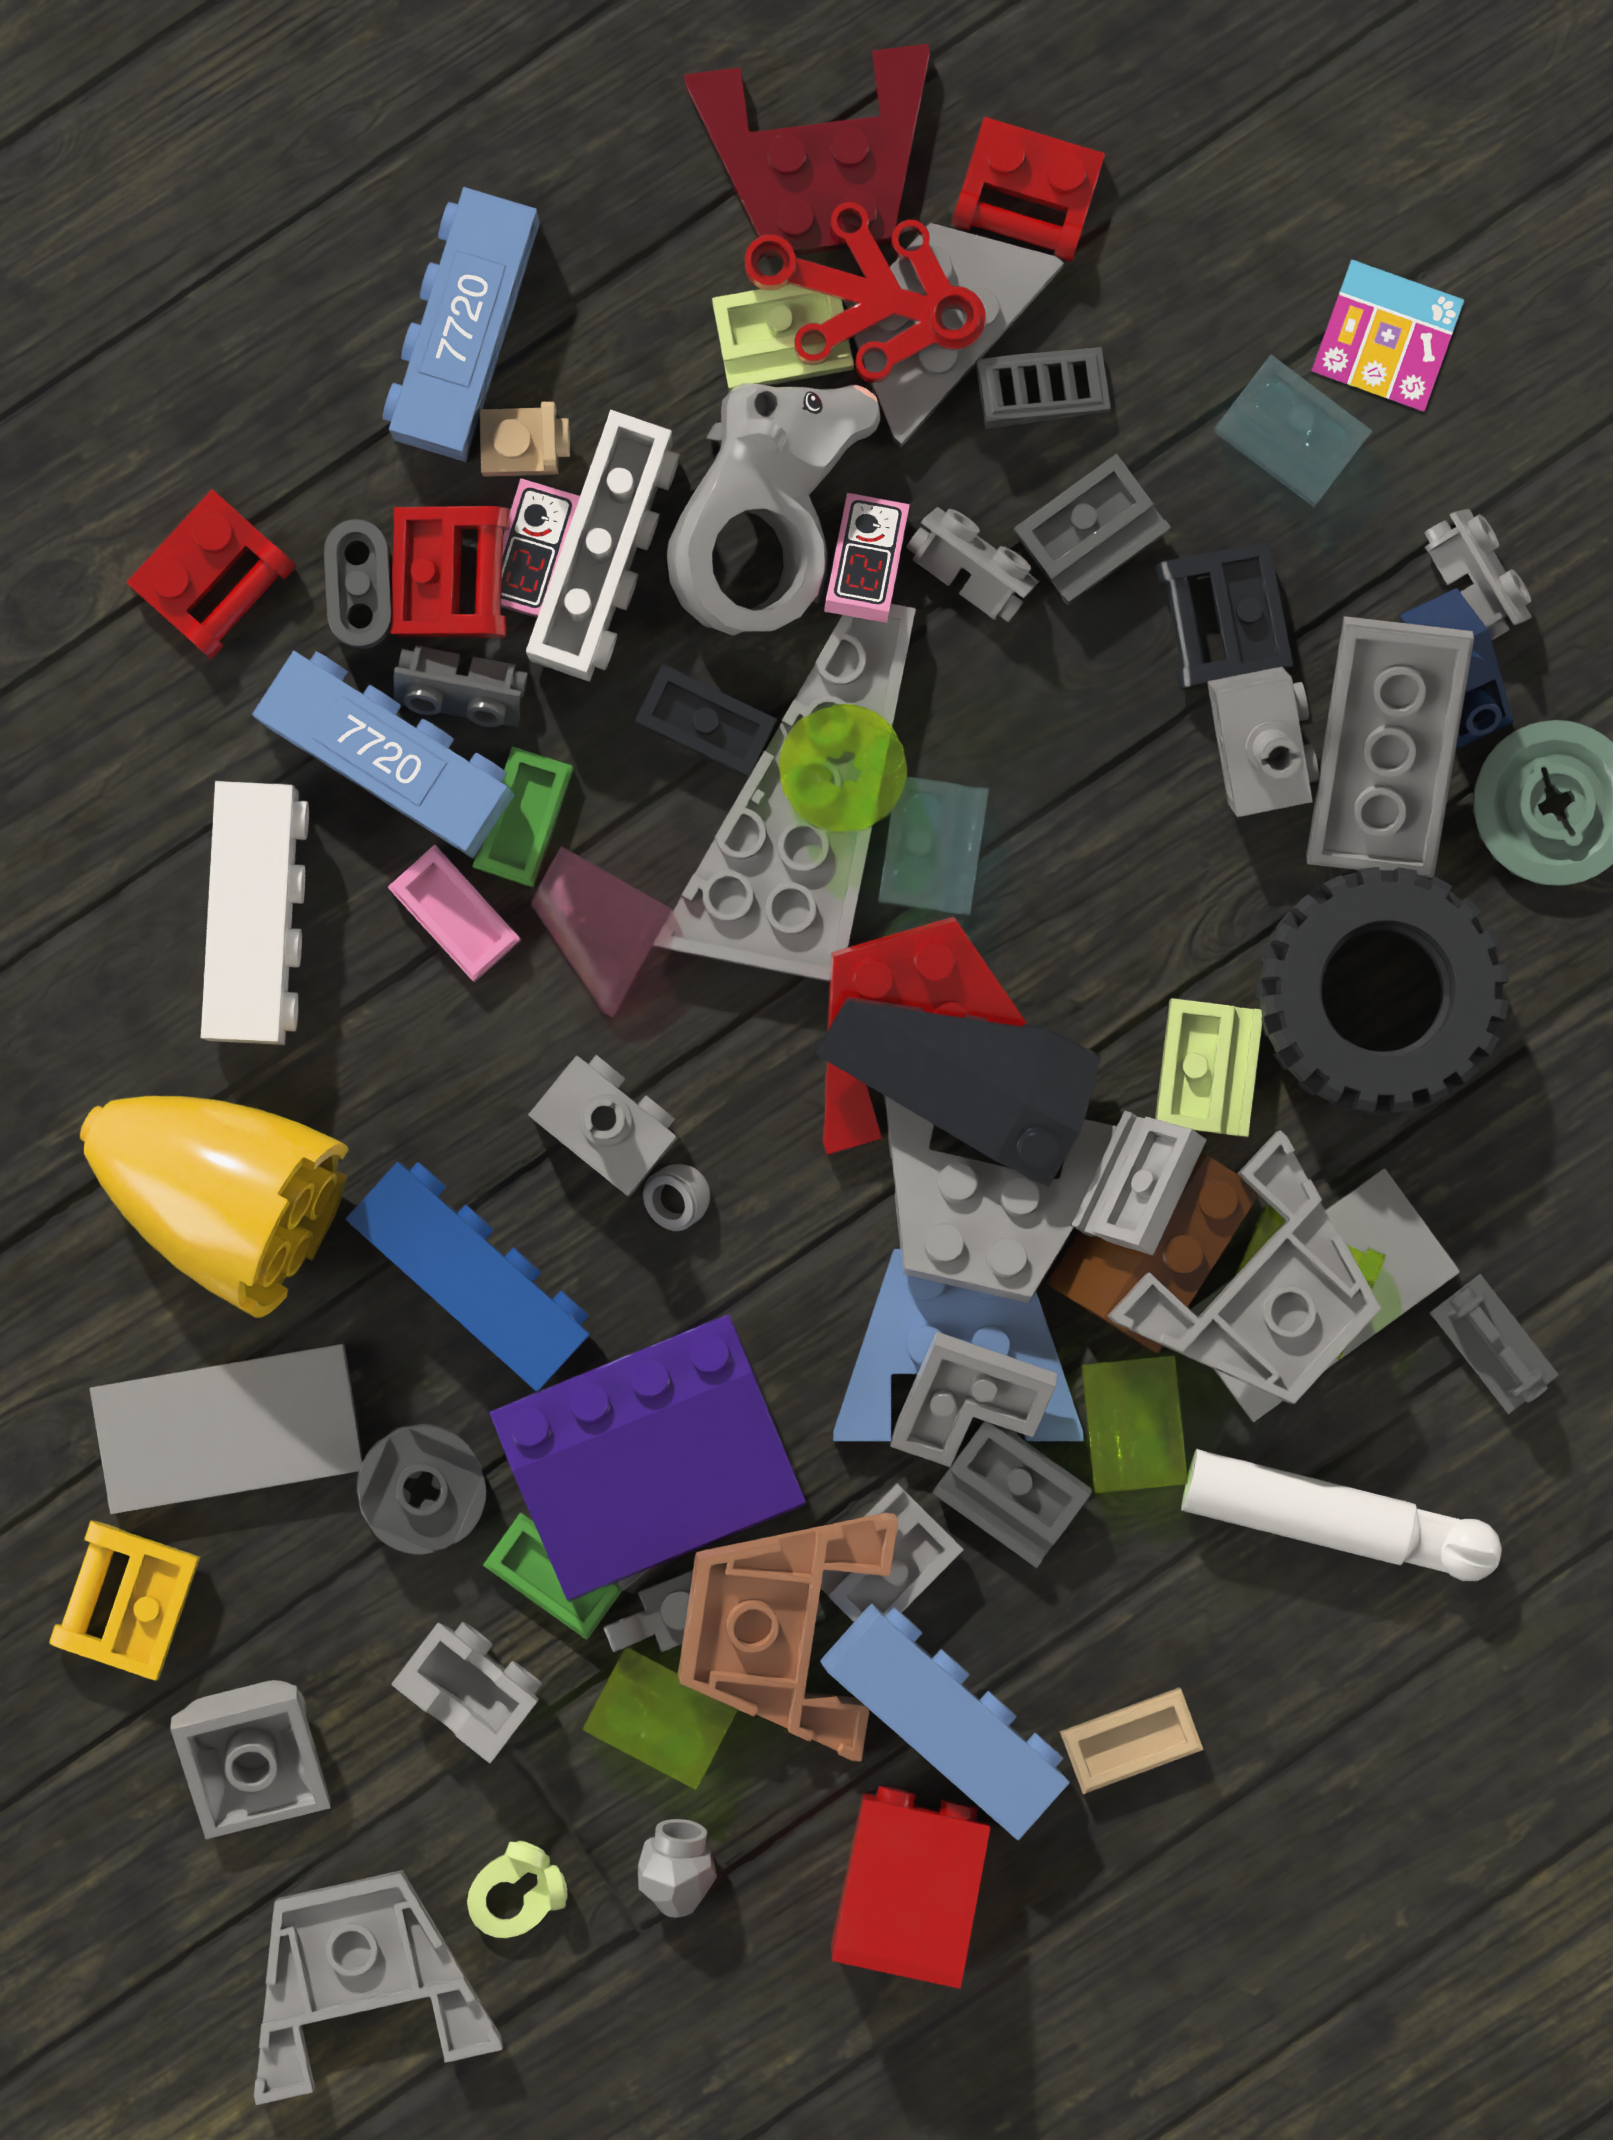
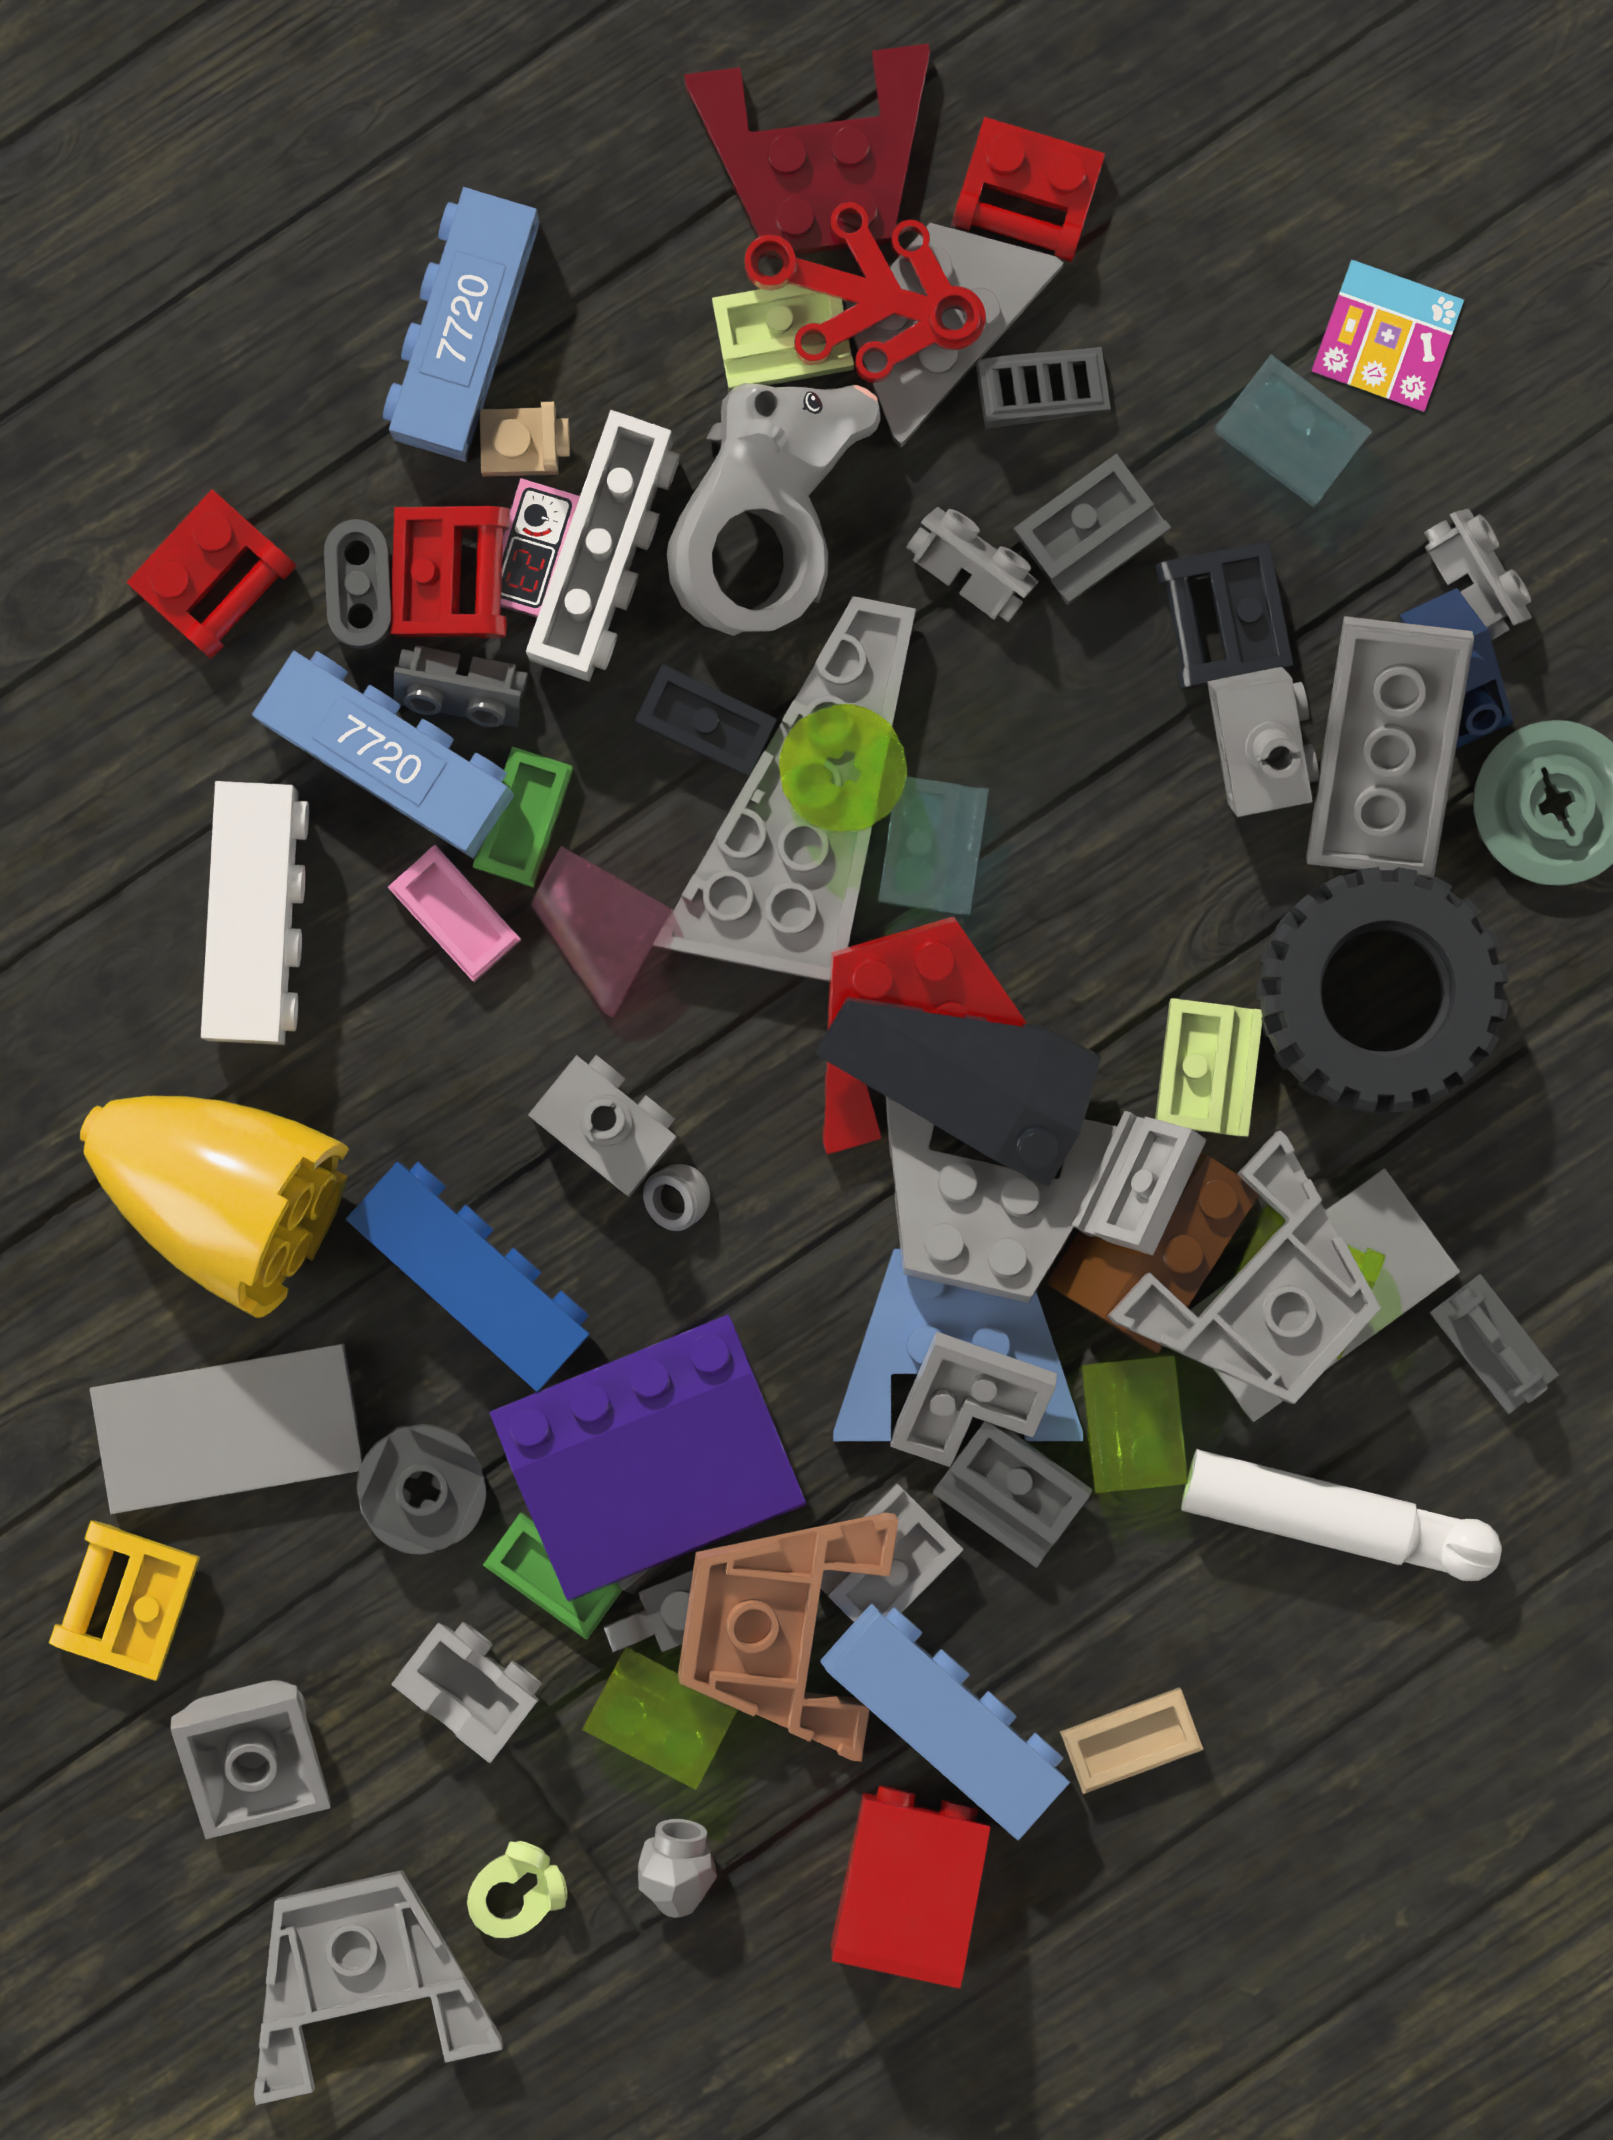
tile [824,493,910,623] -> none

